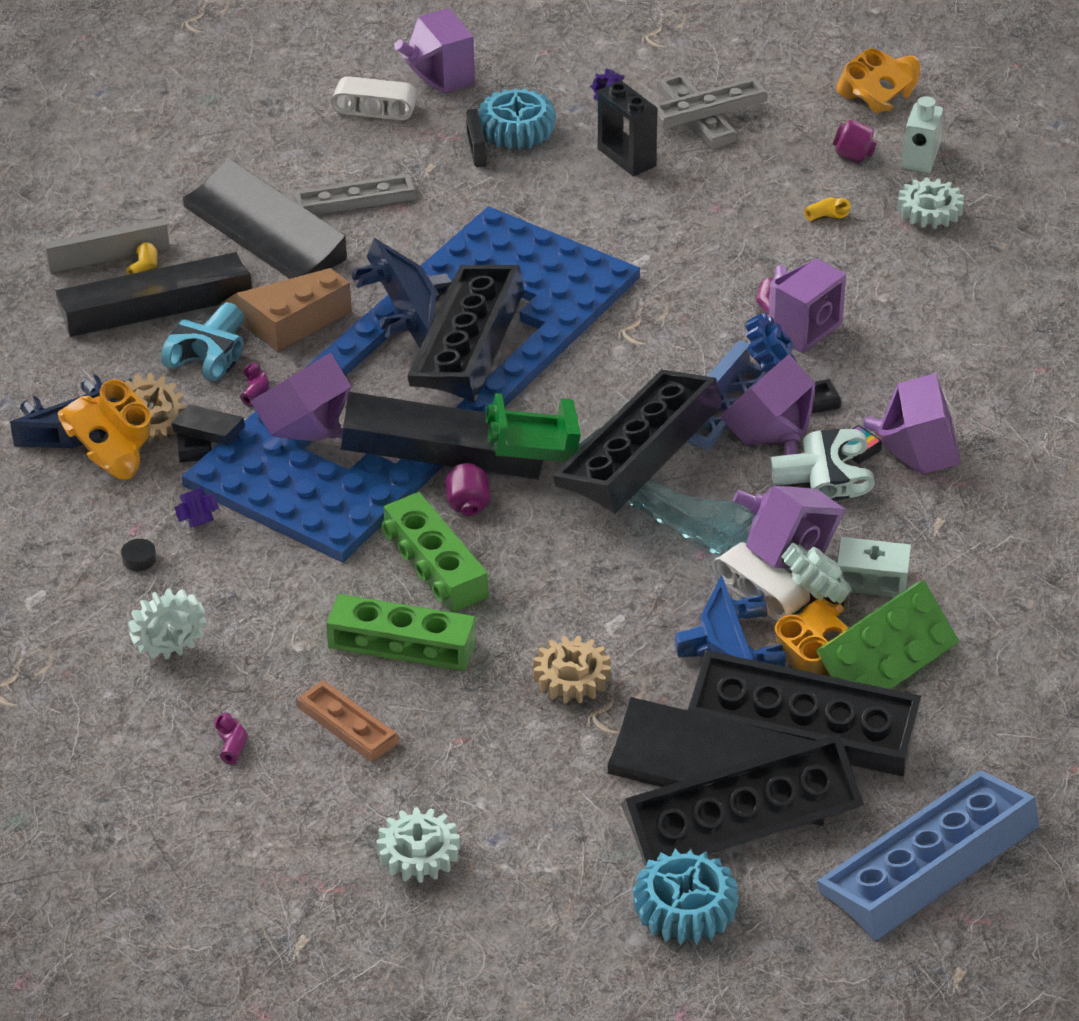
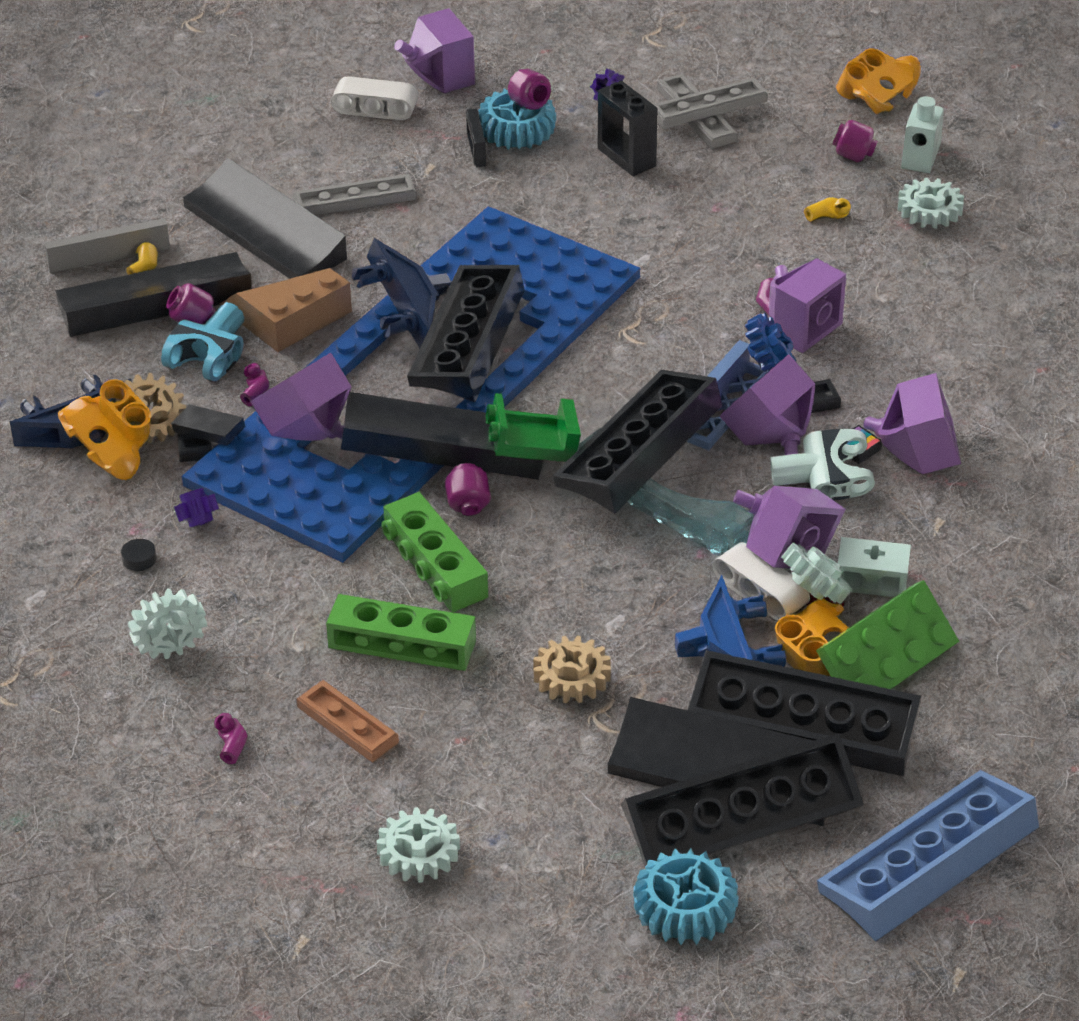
none -> magenta head [166,283,216,325]
none -> magenta head [508,68,551,110]

